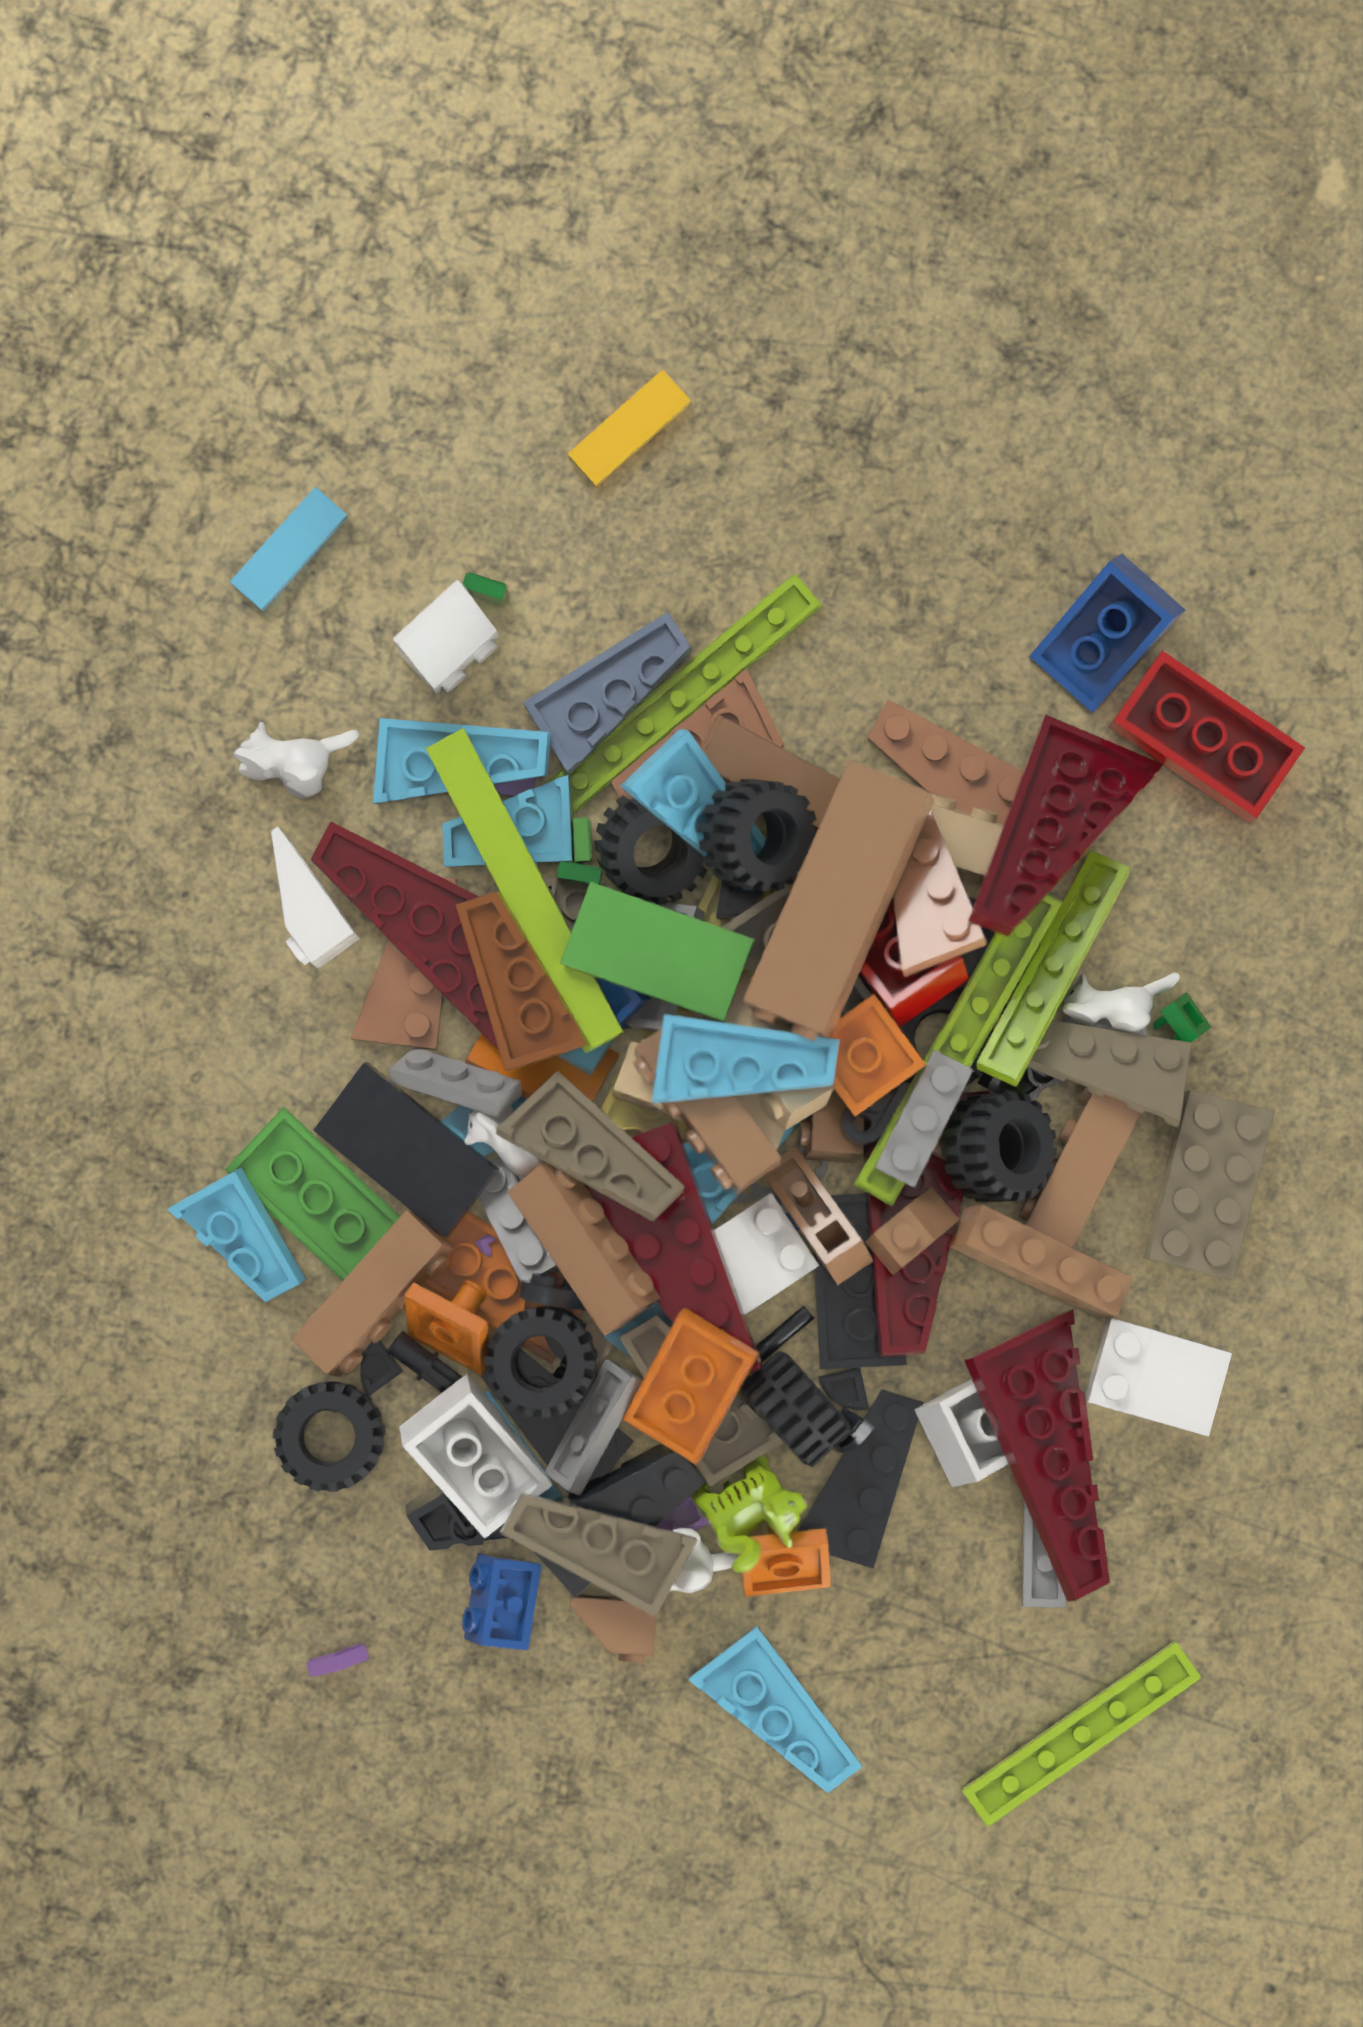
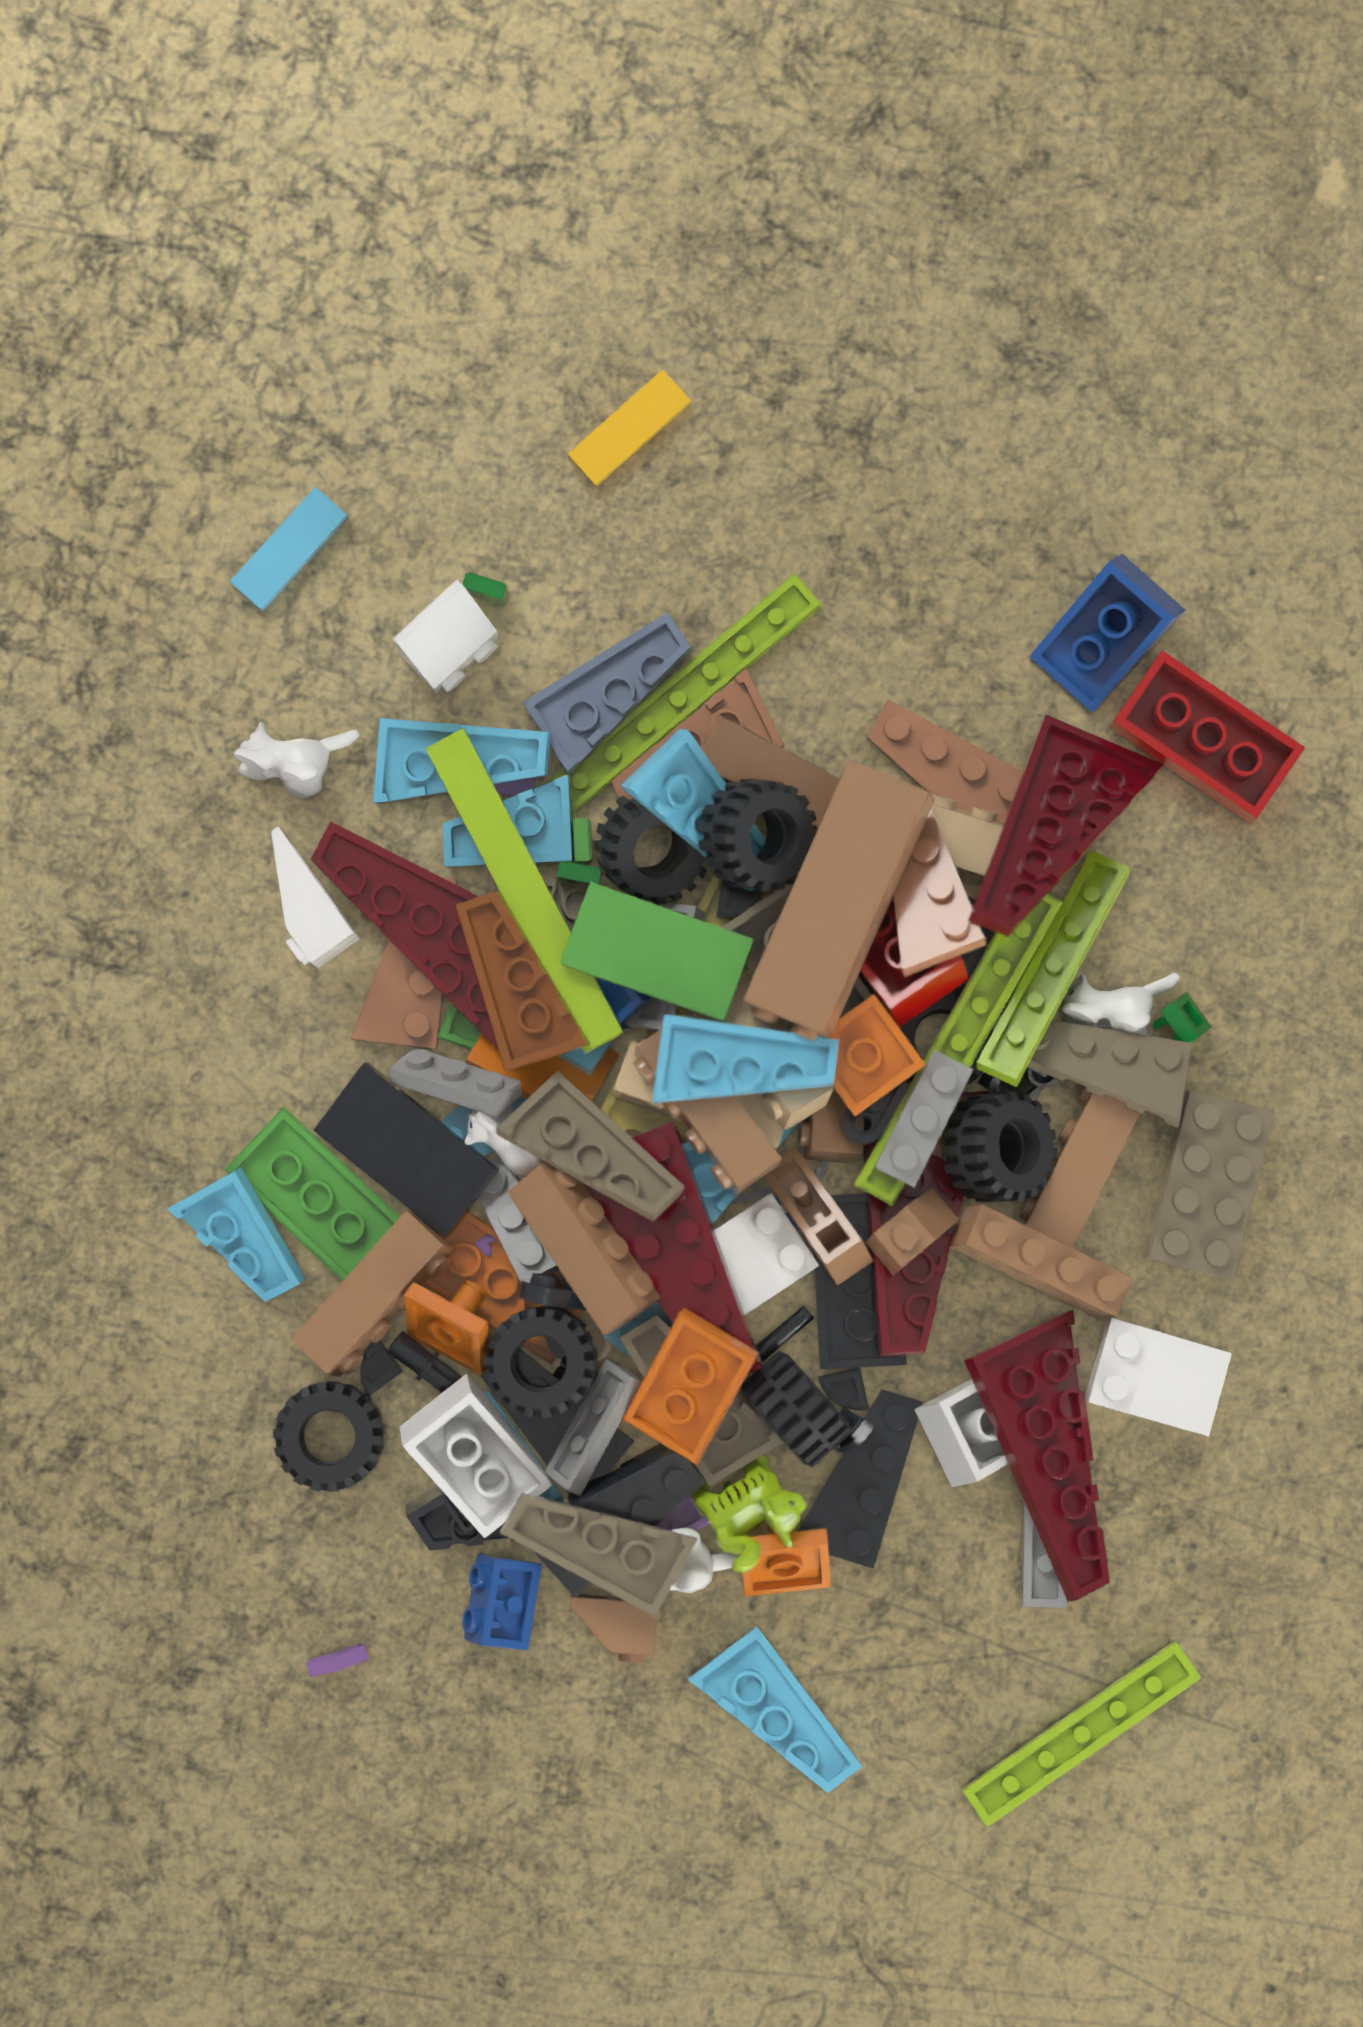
none -> bright green tile [437,1003,481,1051]

